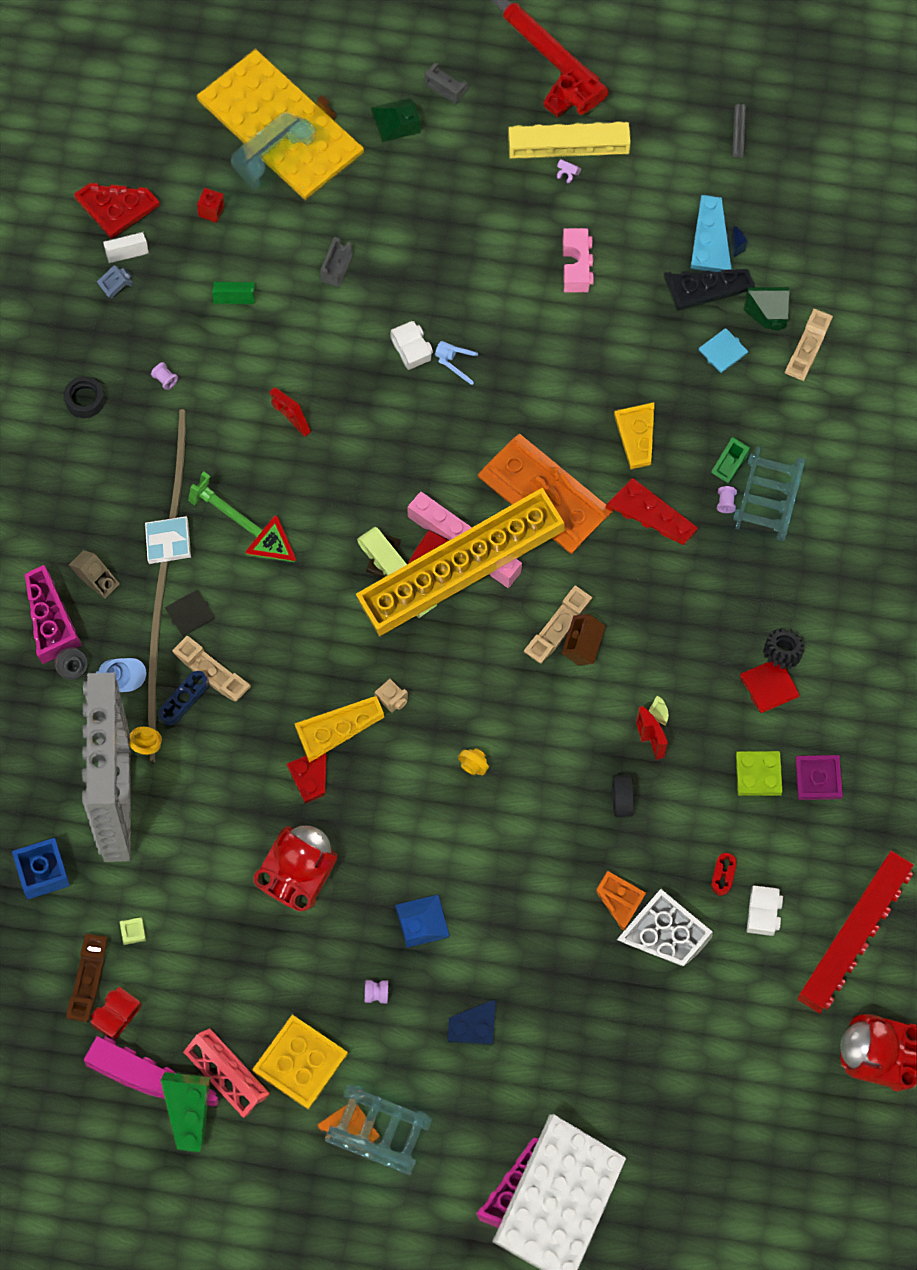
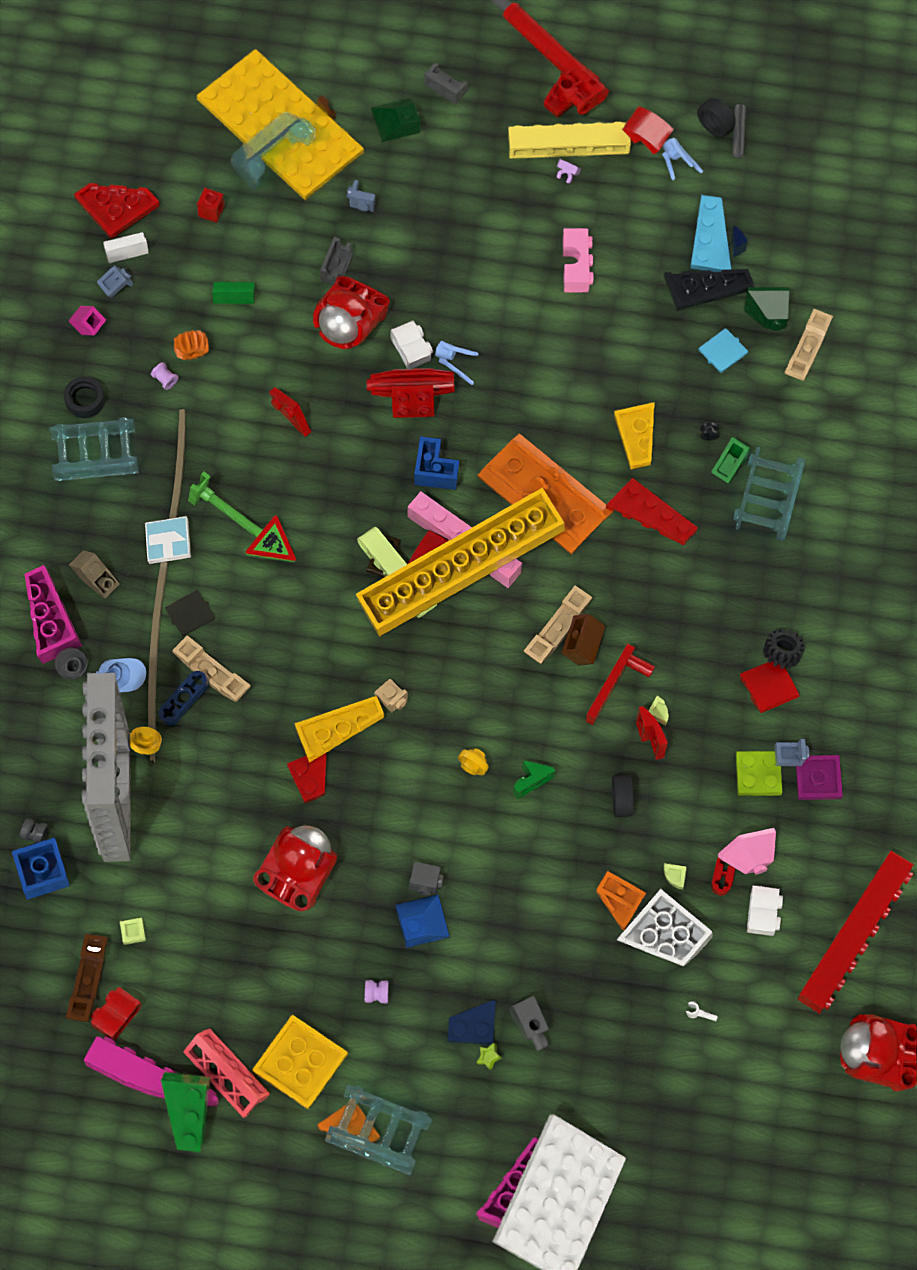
lavender bush [717,486,737,513] -> none
none -> dark grey wheel [20,818,49,844]
none -> clear light blue fence [49,418,139,481]
none -> dark pink brick [69,306,106,335]
none -> orange gear [174,330,209,360]
none -> red piece [313,276,390,349]
none -> sand blue bracket [347,180,375,212]
none -> red plate [367,368,454,418]
none -> dark grey brick [410,862,444,896]
none -> blue brick [414,437,459,490]
none -> lime piece [476,1043,502,1070]
none -> dark grey torso [509,996,549,1051]
none -> green slope [513,761,555,800]
none -> red piece [586,644,655,725]
none -> slope [622,106,673,155]
none -> light blue plant [662,138,703,180]
none -> yellowish green tile [664,863,686,890]
none -> white hand [686,1002,718,1021]
none -> black tyre [697,98,735,137]
none -> black bush [700,423,719,440]
none -> bright pink slope [718,828,776,875]
none -> sand blue bracket [774,739,809,766]

